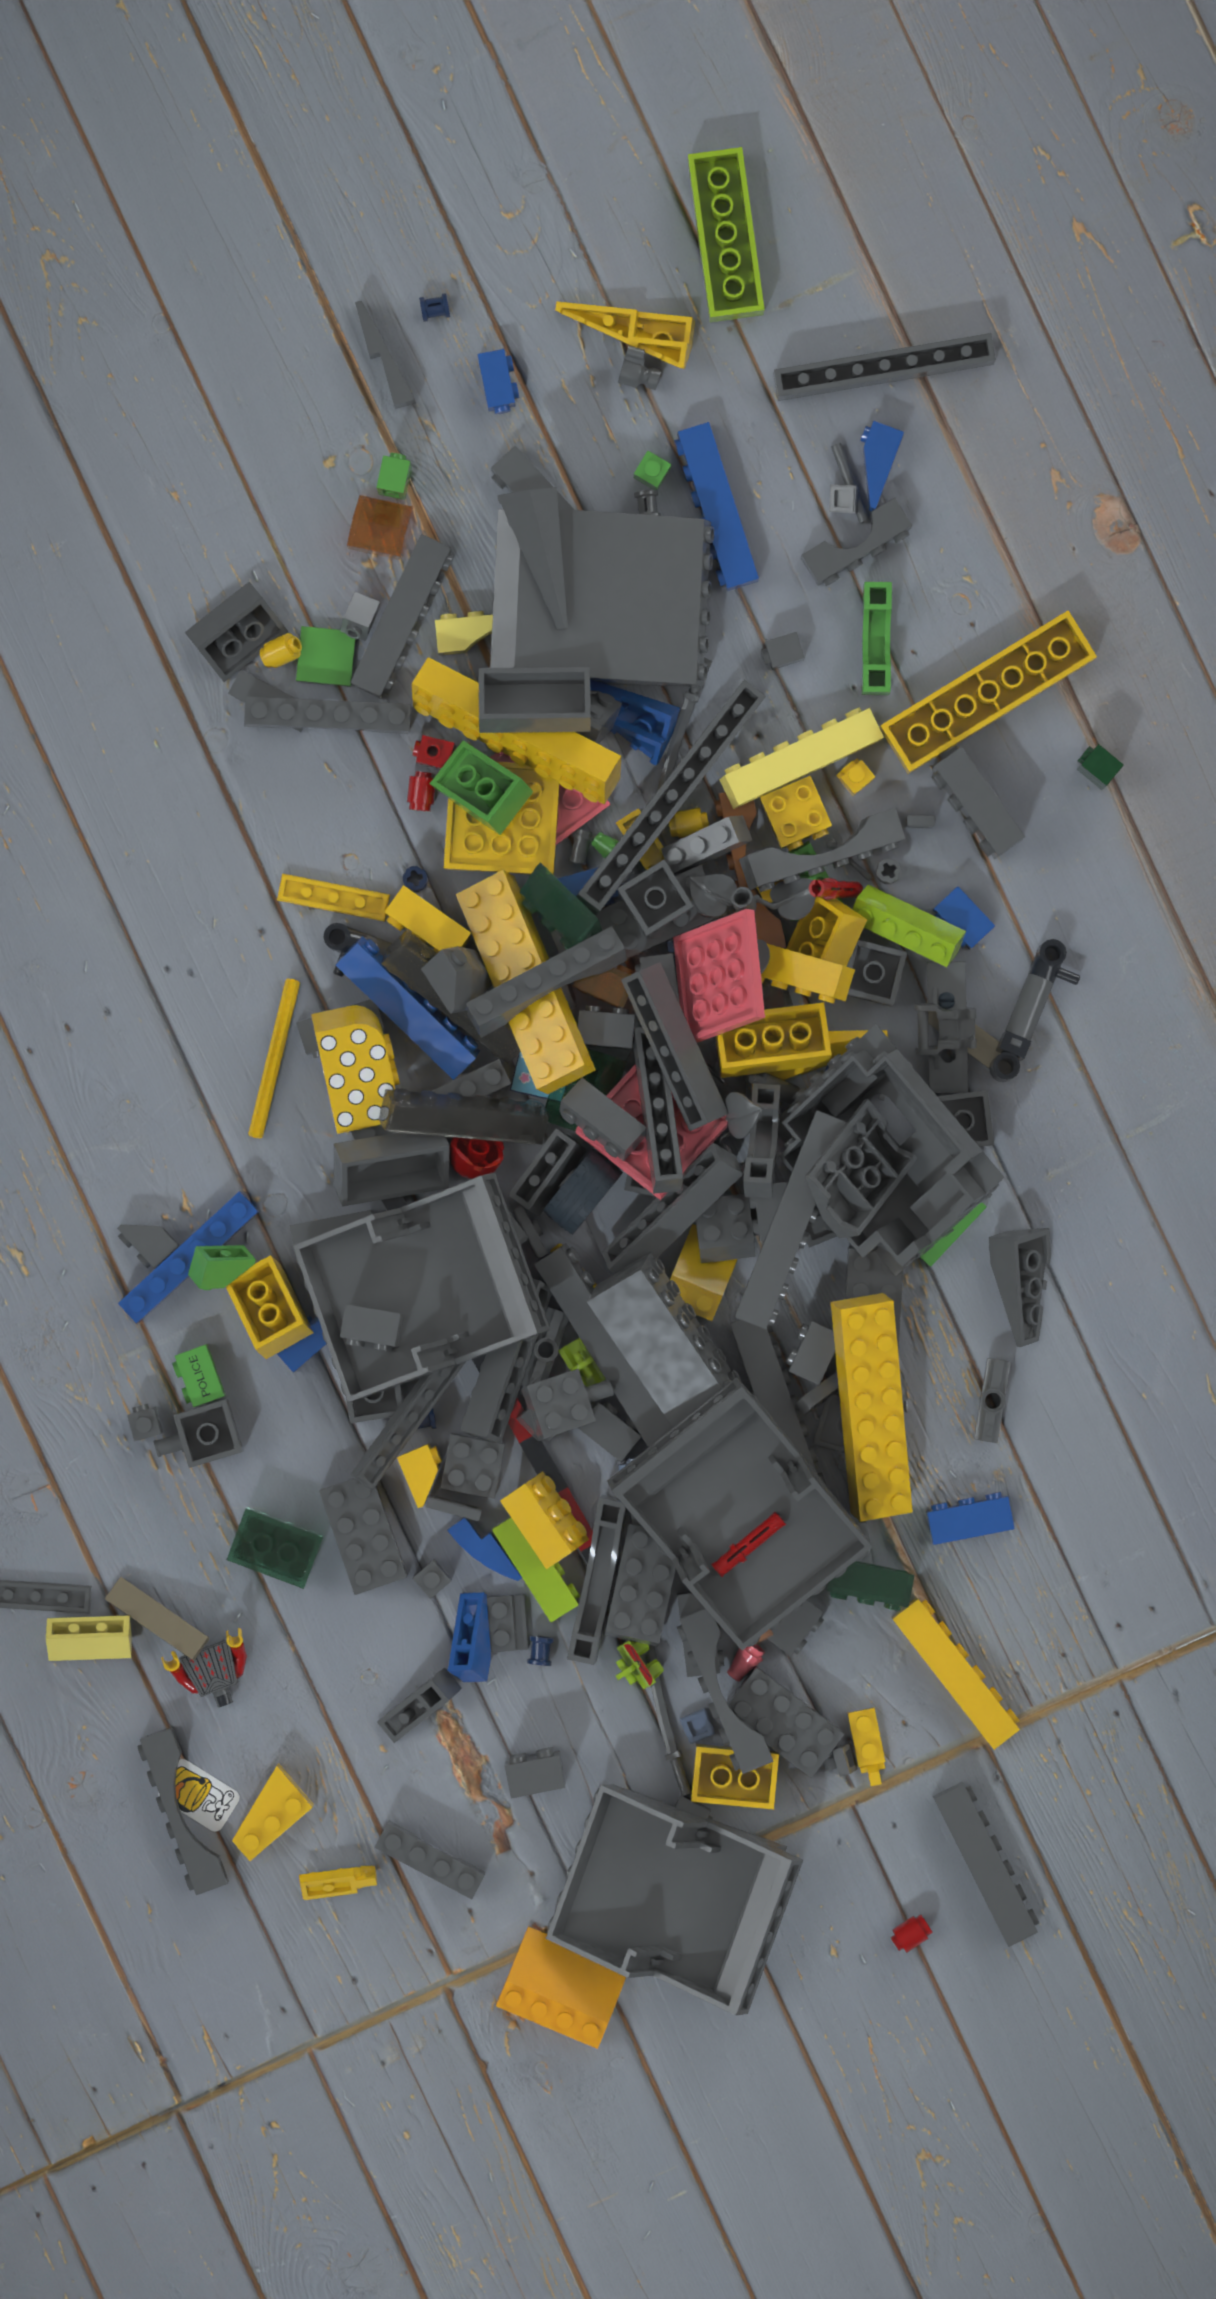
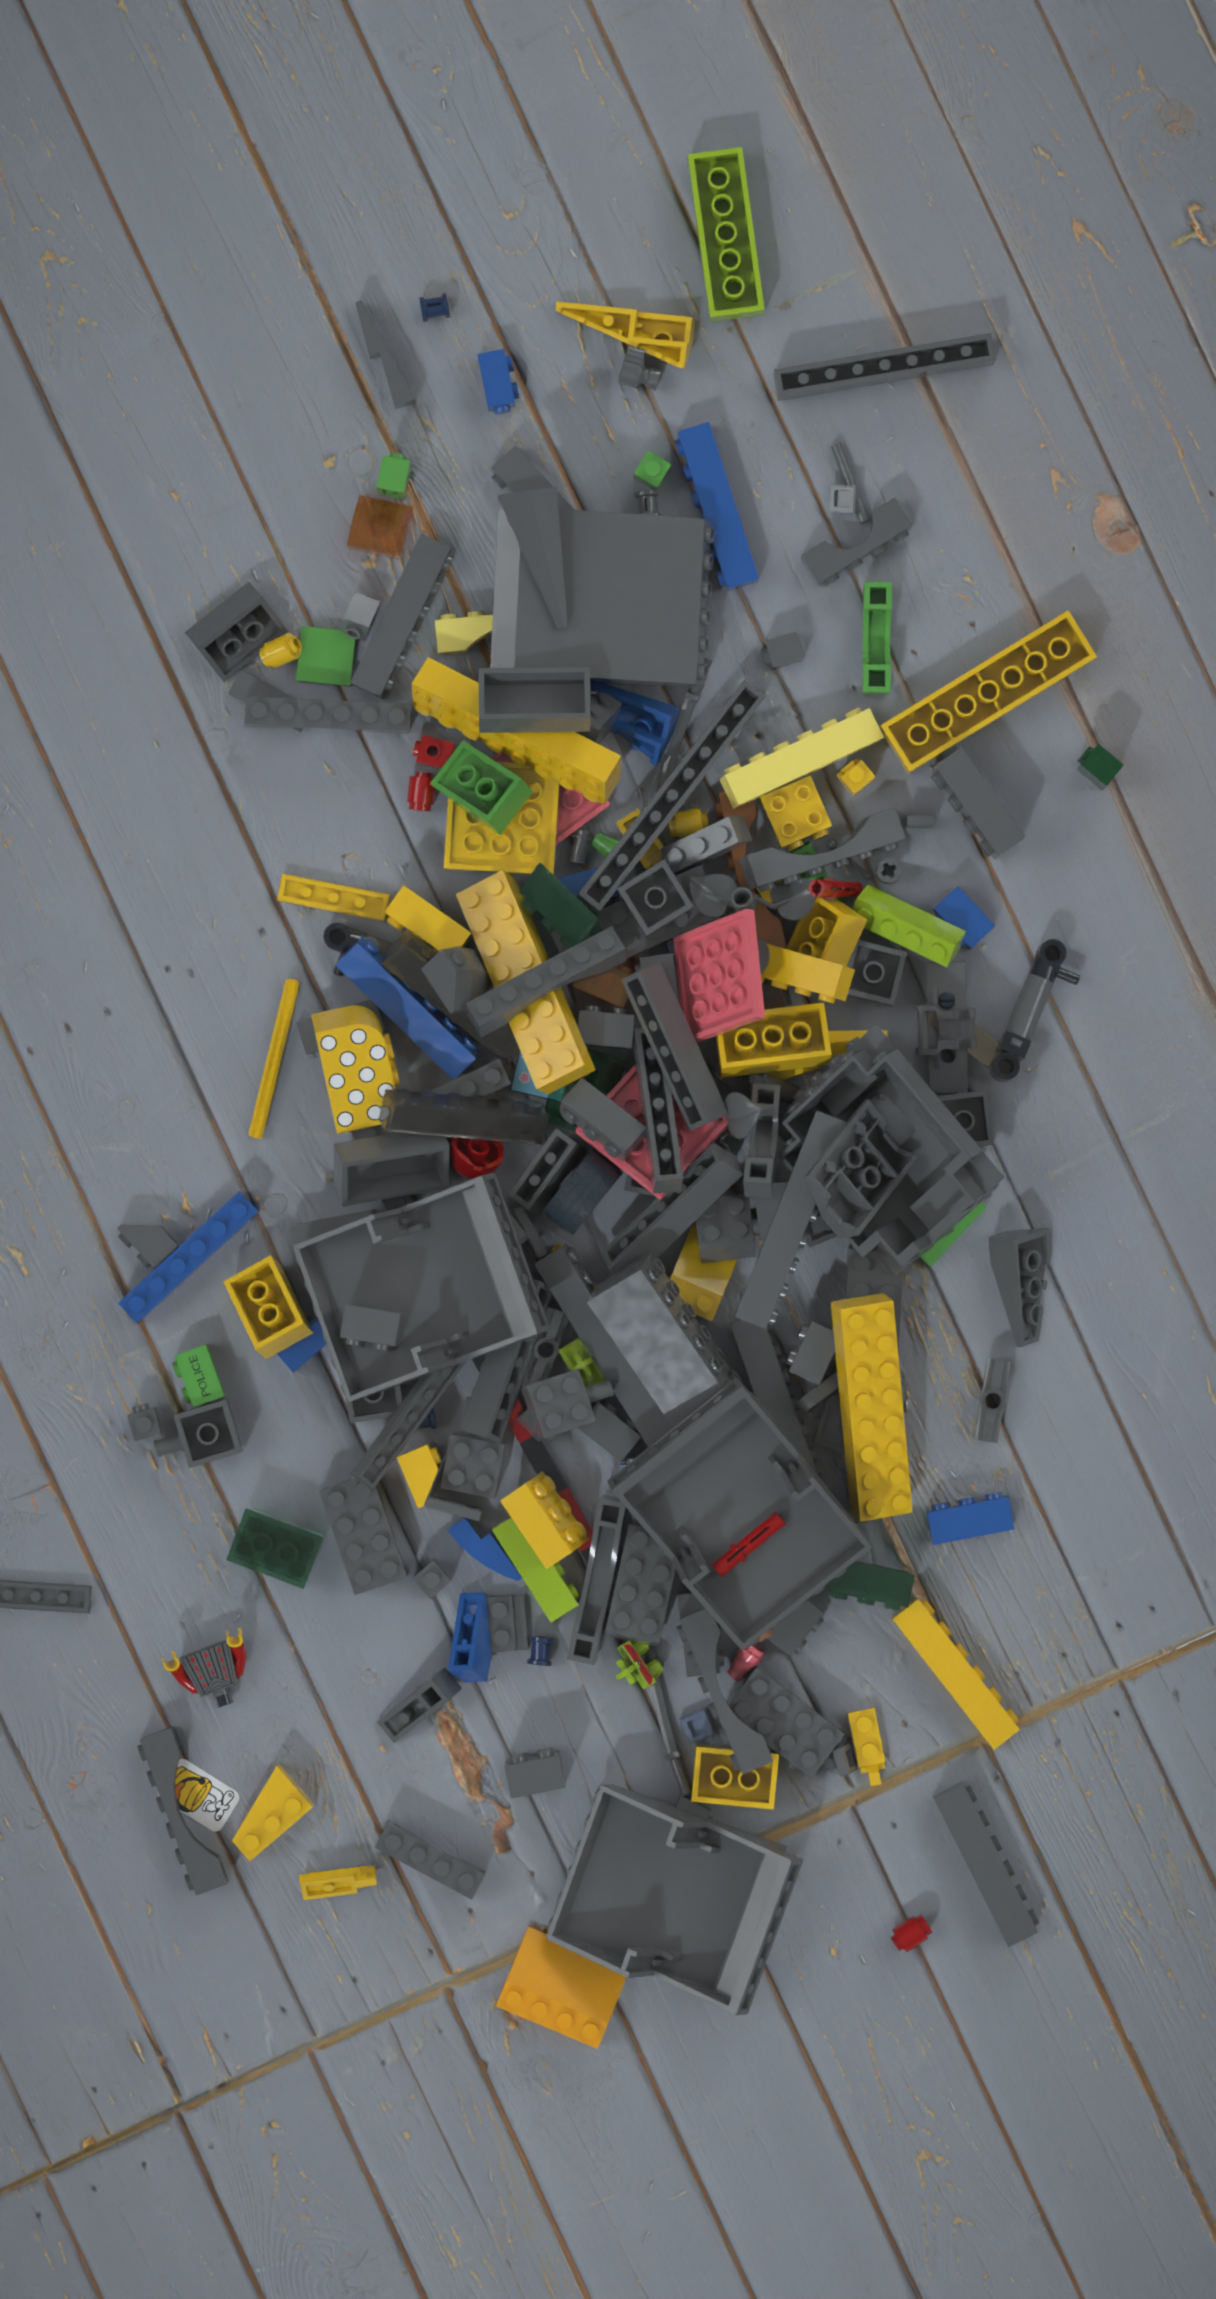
light yellow brick [46,1615,132,1661] -> none
dark tan tile [105,1577,210,1661] -> none
bright green slope [188,1245,256,1290] -> none
dark blue bush [403,866,428,892] -> none
blue slope [860,421,904,512] -> none

